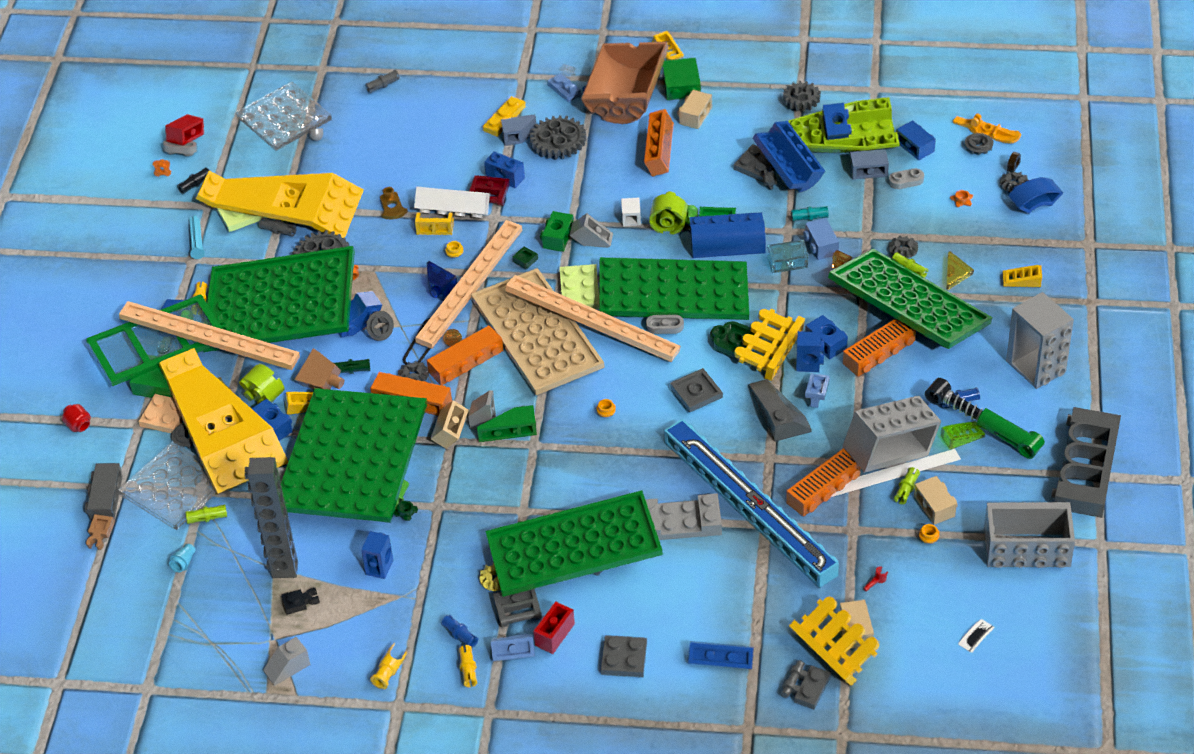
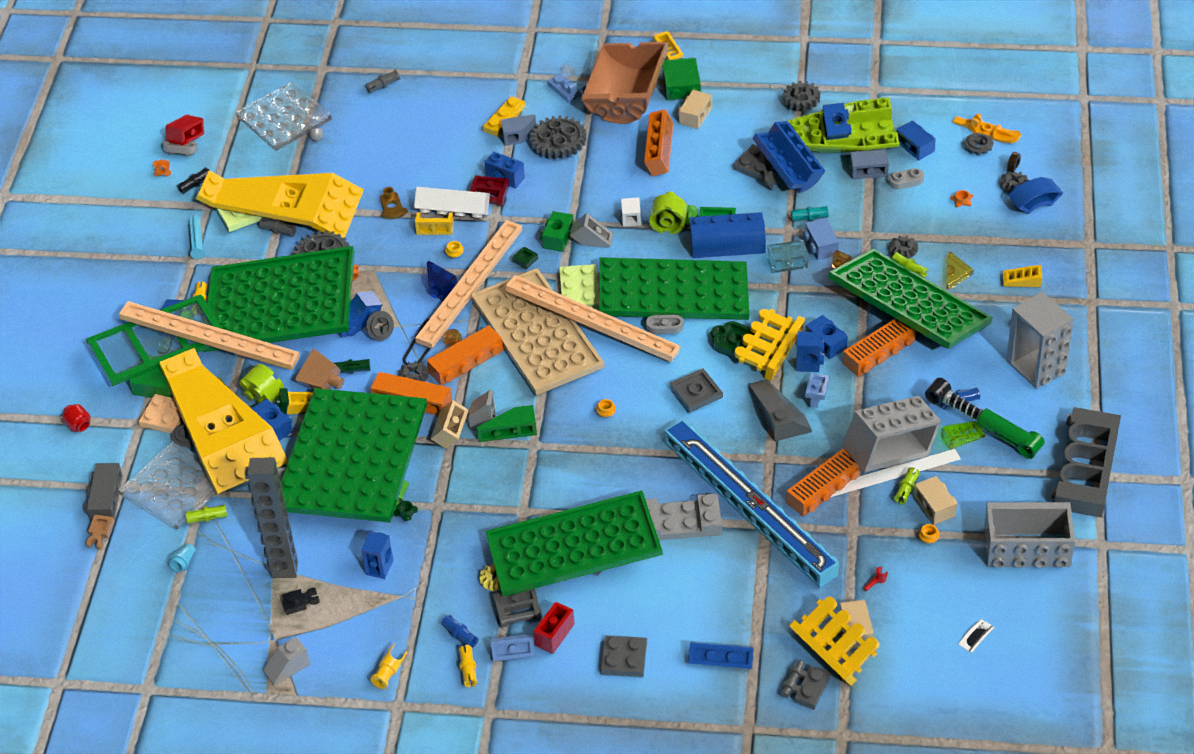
none -> dark green plate [275,388,289,414]

